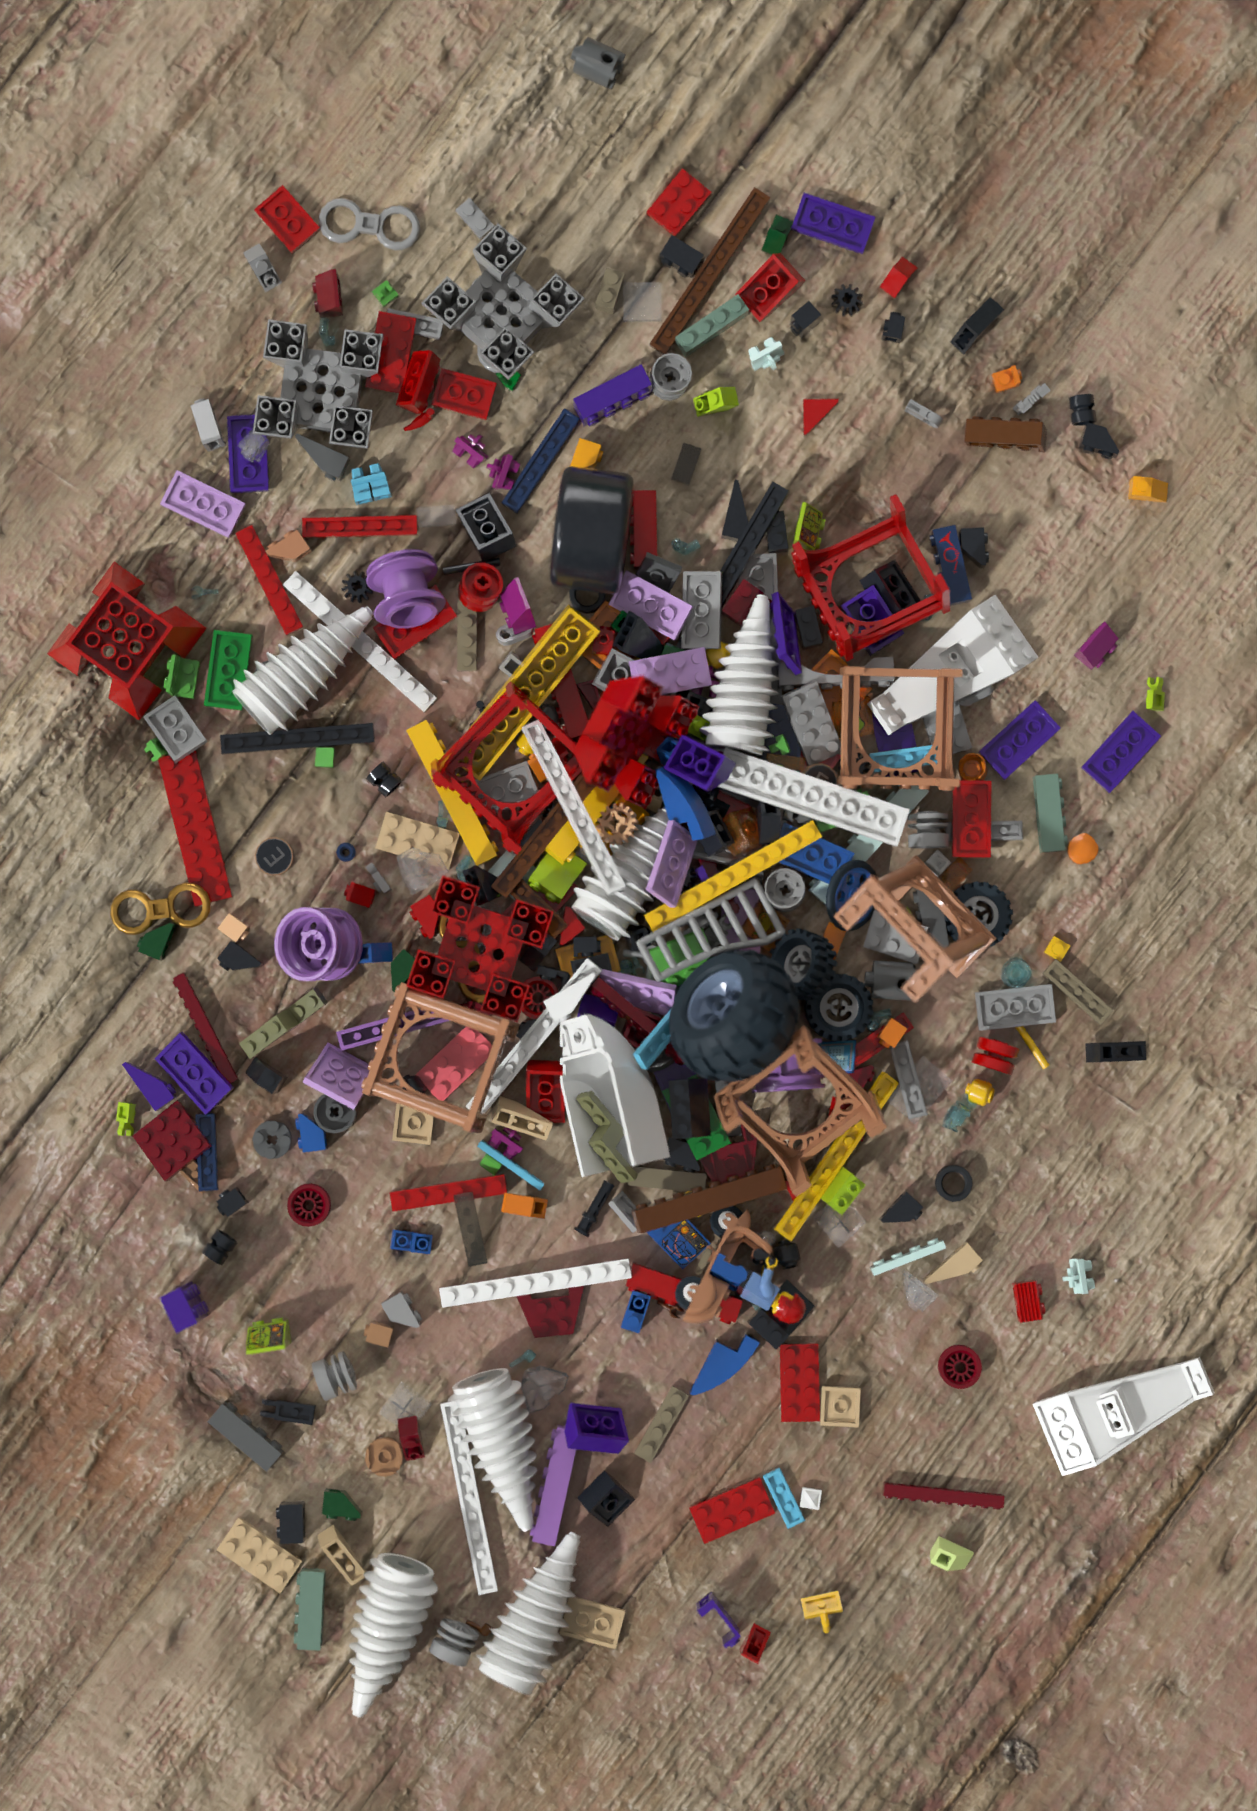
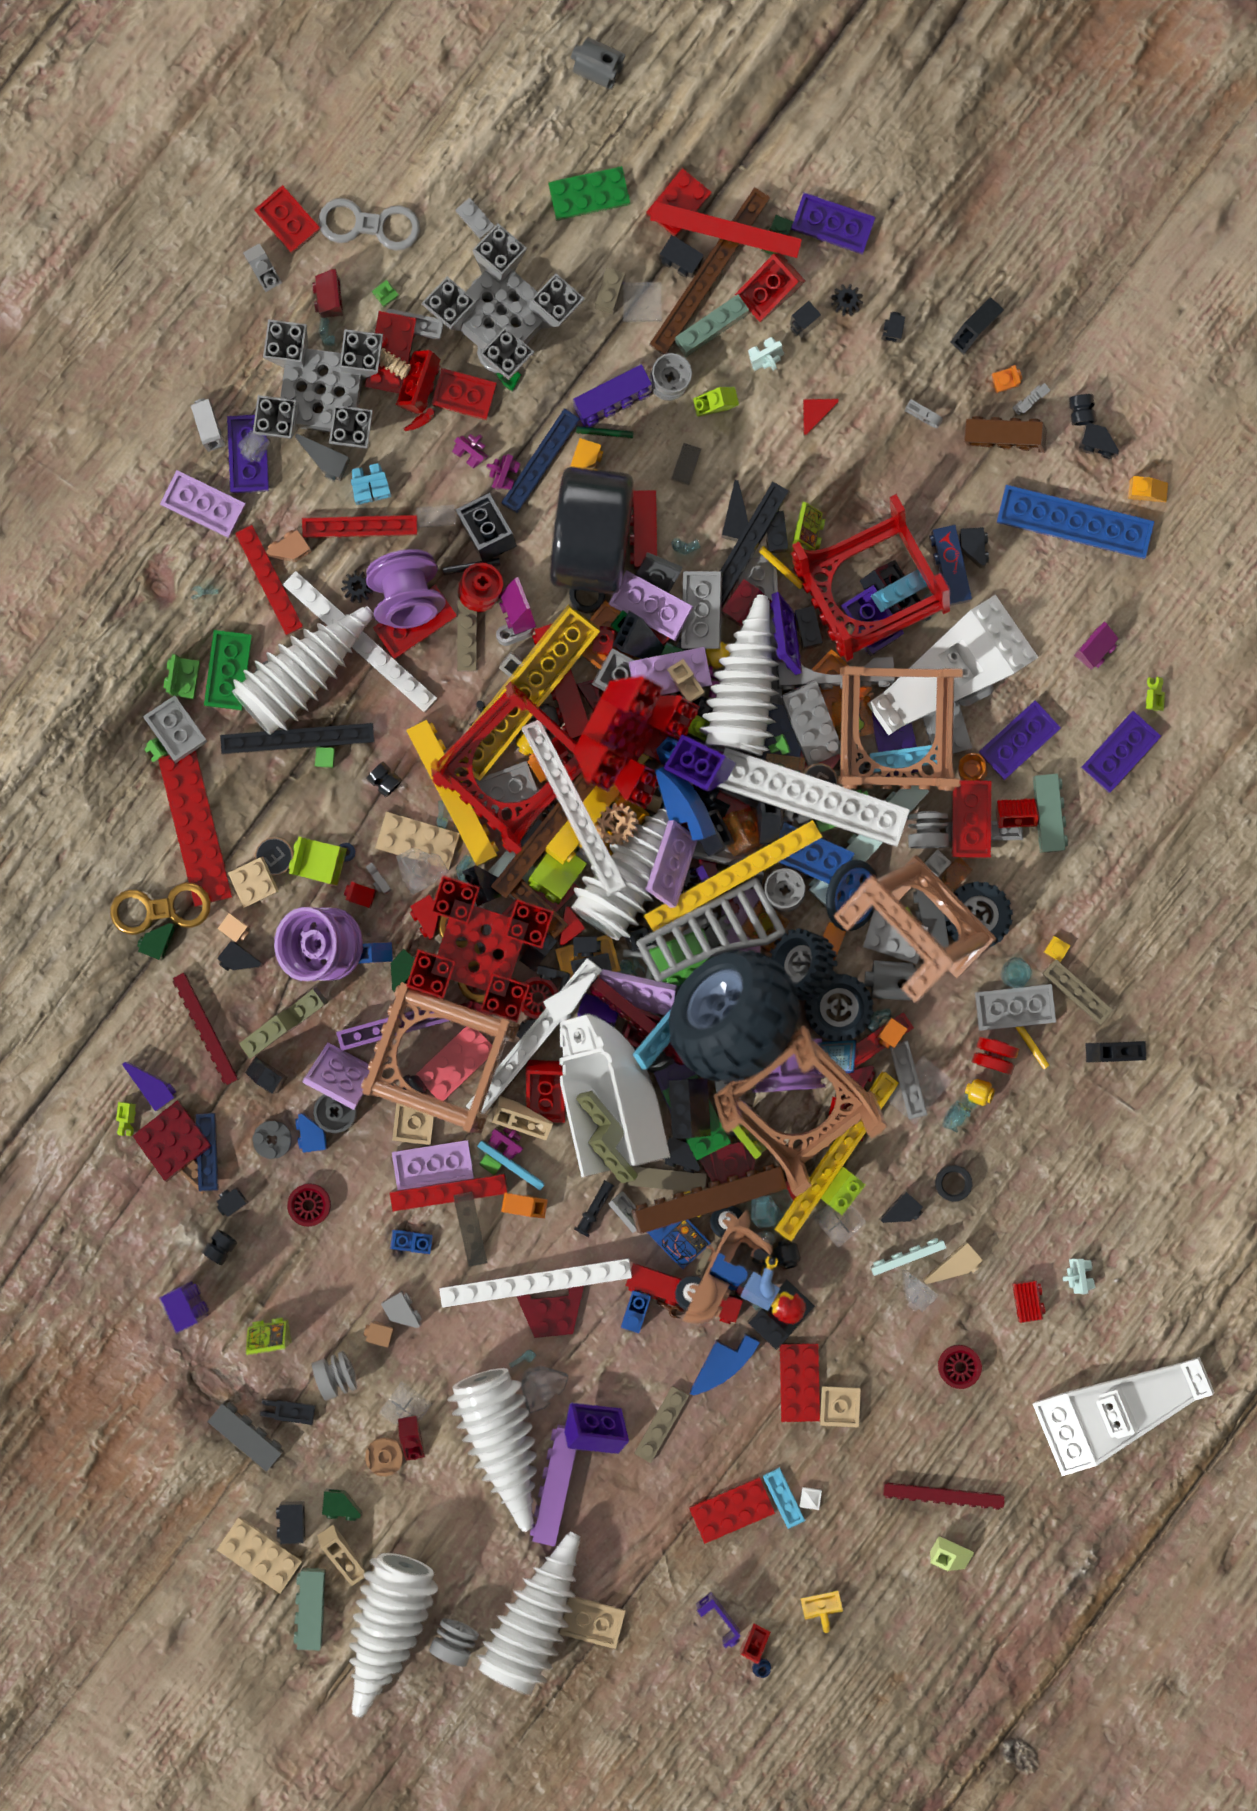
red slope [47,562,207,721] -> none
dark purple plate [155,1032,234,1115] -> none
white plate [440,1401,498,1595] -> none
reddish brown hand [466,1619,493,1637] -> none
black slope [577,1470,635,1527] -> none
red slope [880,257,918,299] -> none
orange hair [1067,833,1099,864] -> none
none -> tan plate [228,857,279,908]
none -> lime panel [289,836,347,886]
none -> tan piece [379,348,411,379]
none -> lavender plate [392,1140,474,1190]
none -> green plate [548,166,630,221]
none -> dark green bar [576,426,634,439]
none -> red tile [650,201,802,258]
none -> tan slope [667,659,705,702]
none -> lime bracket [732,1123,767,1159]
none -> clear light blue slope [751,1196,784,1229]
none -> dark blue plate [752,1658,771,1678]
none -> yellow bar [758,546,803,589]
none -> medium azure plate [871,569,927,612]
none -> blue plate [996,485,1154,559]
none -> red brick [996,798,1038,828]

